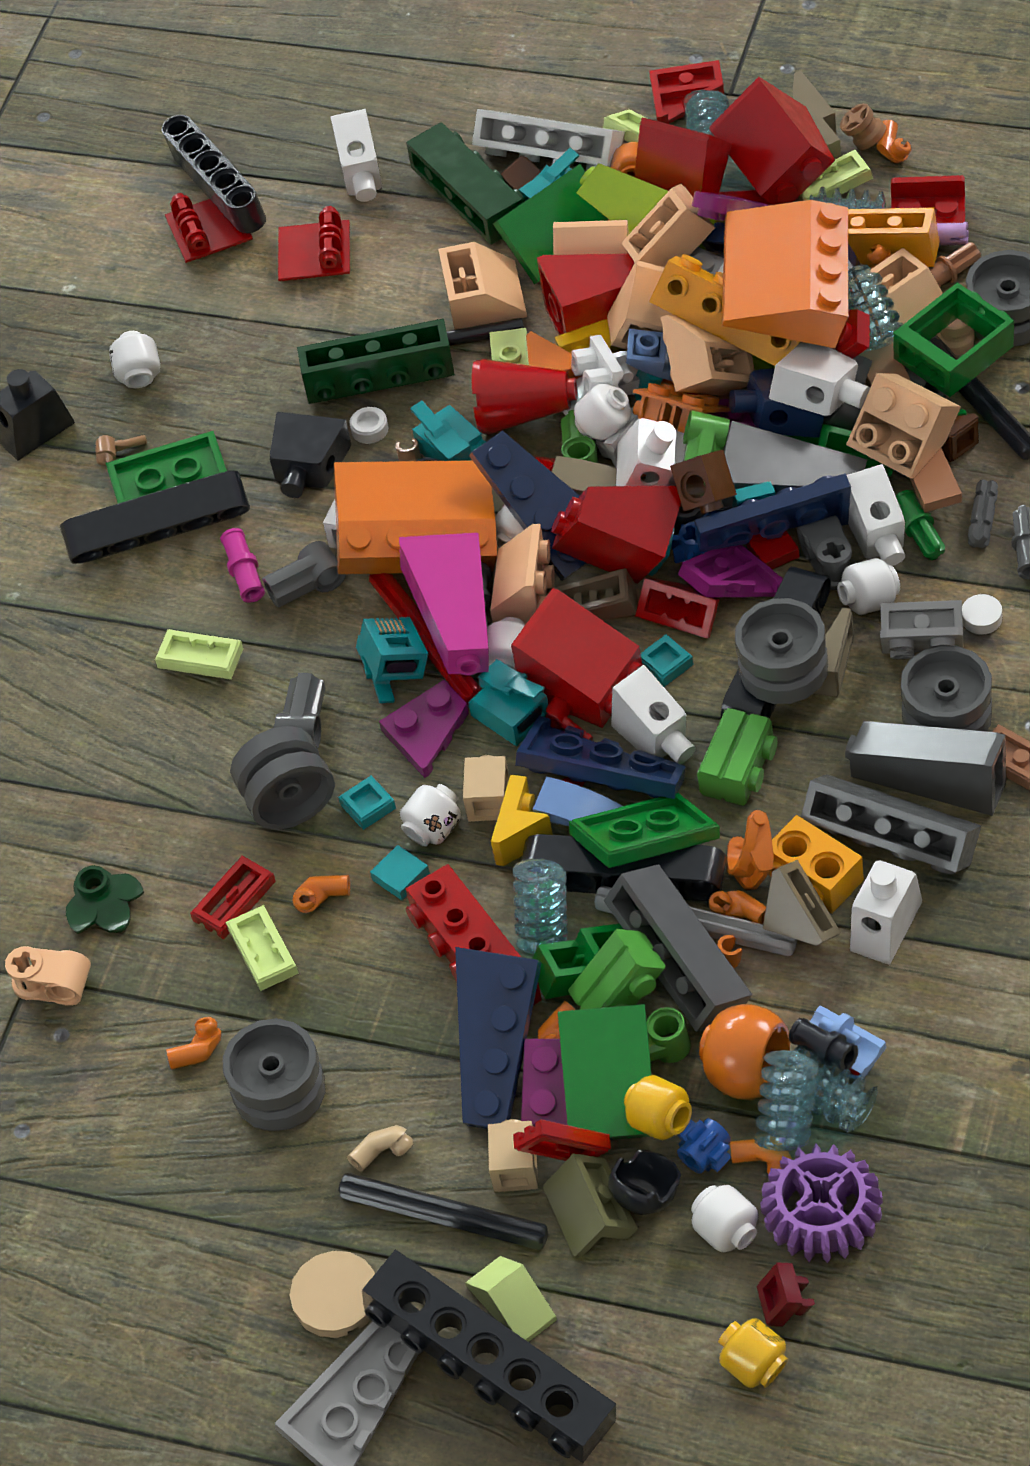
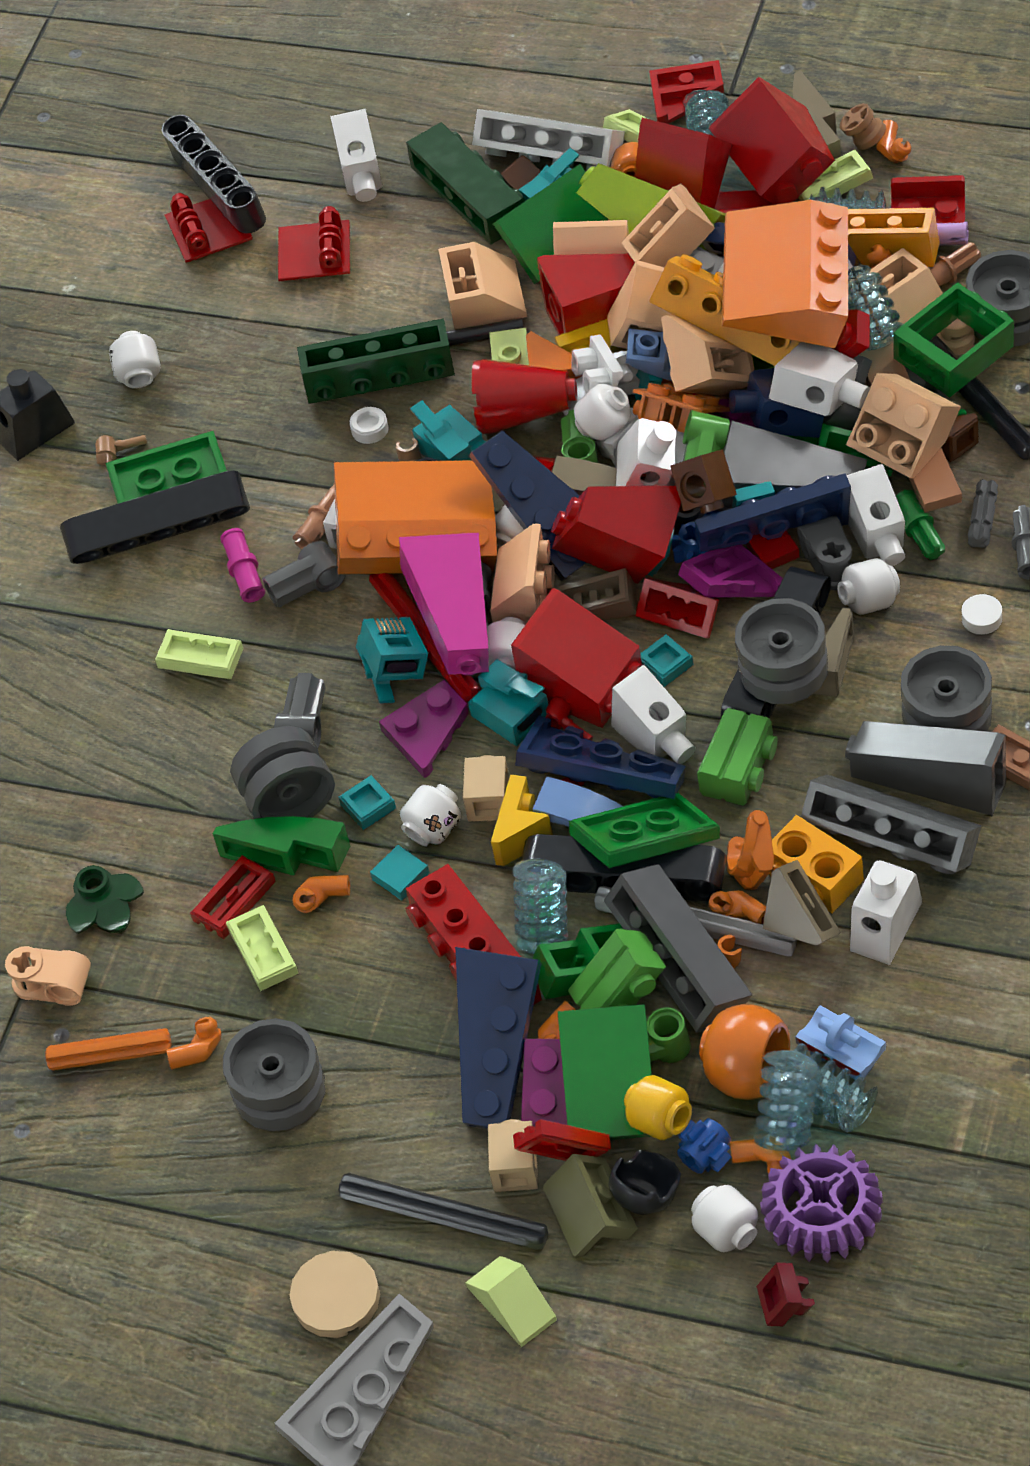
black torso [270,412,352,498] -> none
tan arm [347,1125,413,1172] -> none
black brick [362,1249,616,1463] -> none
magenta plate [691,191,768,221] -> none
yellow head [718,1318,788,1388] -> none
black pin [789,1018,858,1071] -> none
light grey bracket [880,600,963,659] -> none
none -> orange axle [45,1028,172,1071]
none -> green slope [212,816,351,876]
none -> nougat axle [293,485,335,549]

